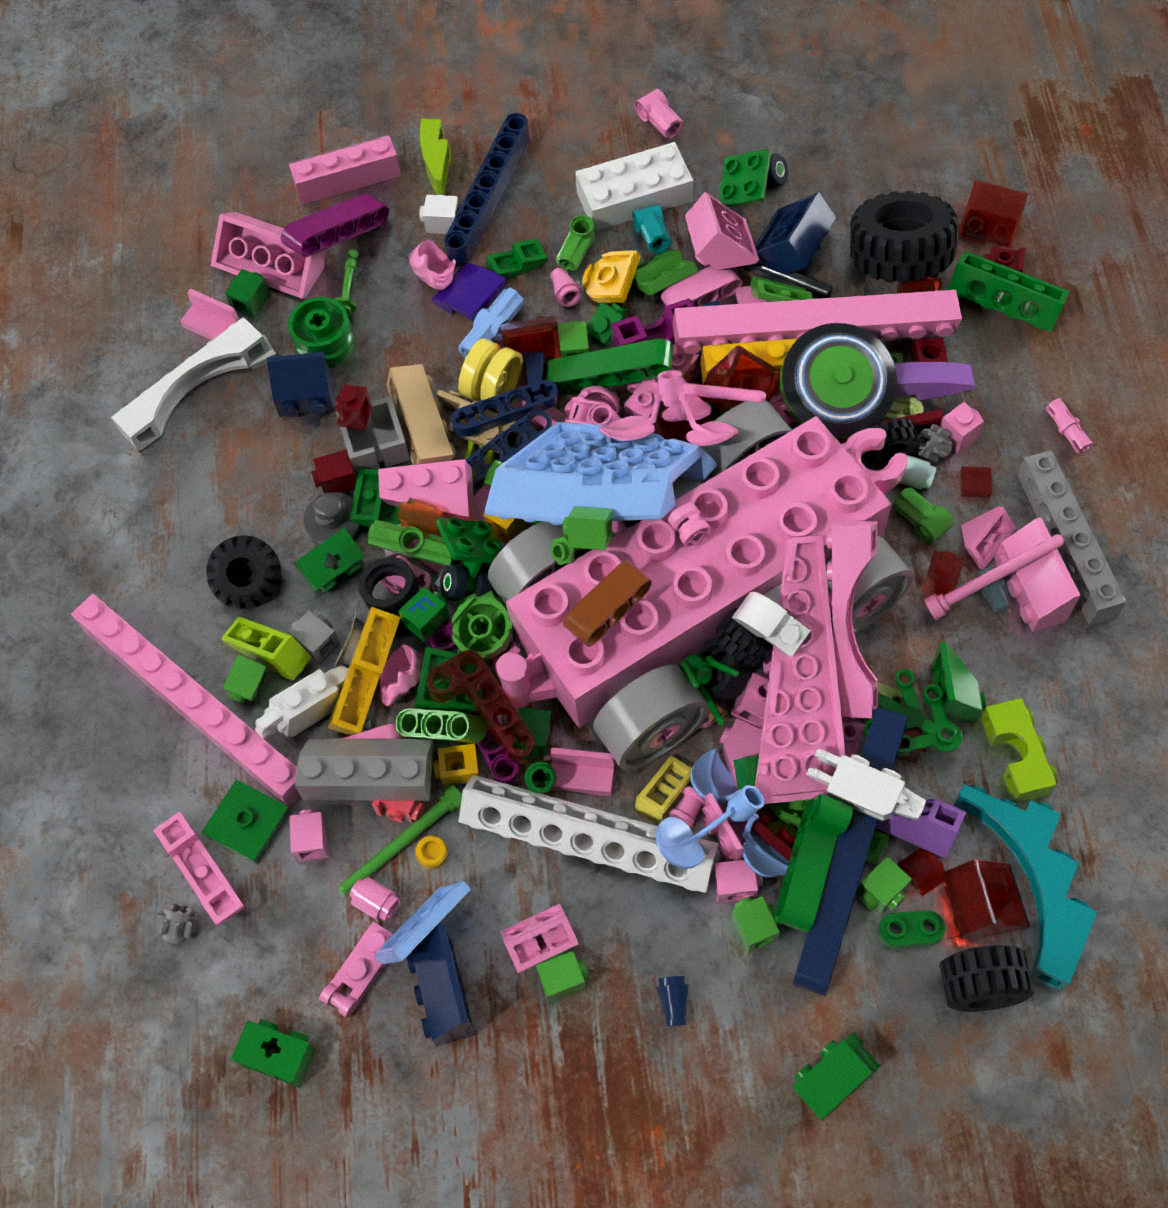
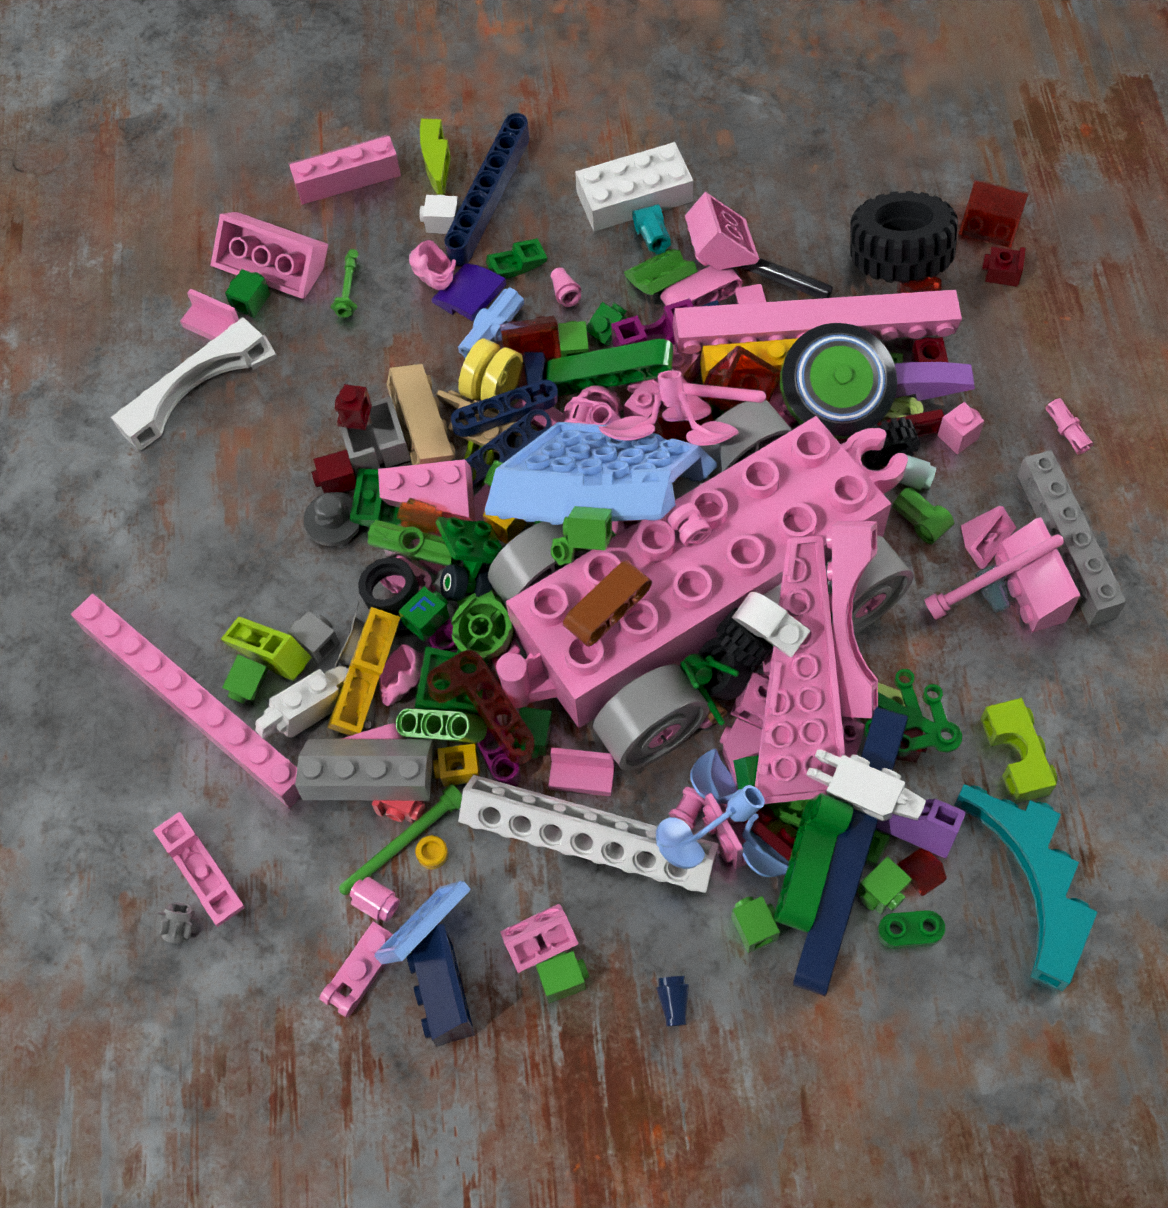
green plate [201,779,290,864] -> none
black wheel [206,535,281,609] -> none
green brick [231,1019,315,1088] -> none
dark blue slope [267,352,335,417] -> none
magenta beam [281,193,390,258] -> none
green wheel [288,297,355,368] -> none
bright pink brick [289,809,329,862] -> none
green brick [293,527,365,593] -> none
green cone [525,762,556,793] -> none
bright green piece [556,215,595,272] -> none
yellow tile [582,251,641,303] -> none
bright pink piece [634,89,683,139] -> none
light yellow slope [635,755,692,825] -> none
bright pink brick [713,860,763,904] -> none
green plate [718,149,788,207] -> none
bright green slope [750,276,813,302] -> none
dark blue slope [755,192,836,274] -> none
green hinge [792,1032,882,1121] -> none
light grey gear [918,424,953,463] -> none
clear red brick [922,550,964,595] -> none
green slope [931,642,986,723] -> none
black tyre [939,945,1034,1012] -> none
clear red slope [942,859,1030,938] -> none
green brick [947,251,1070,332] -> none
clear red tile [960,466,992,498] -> none

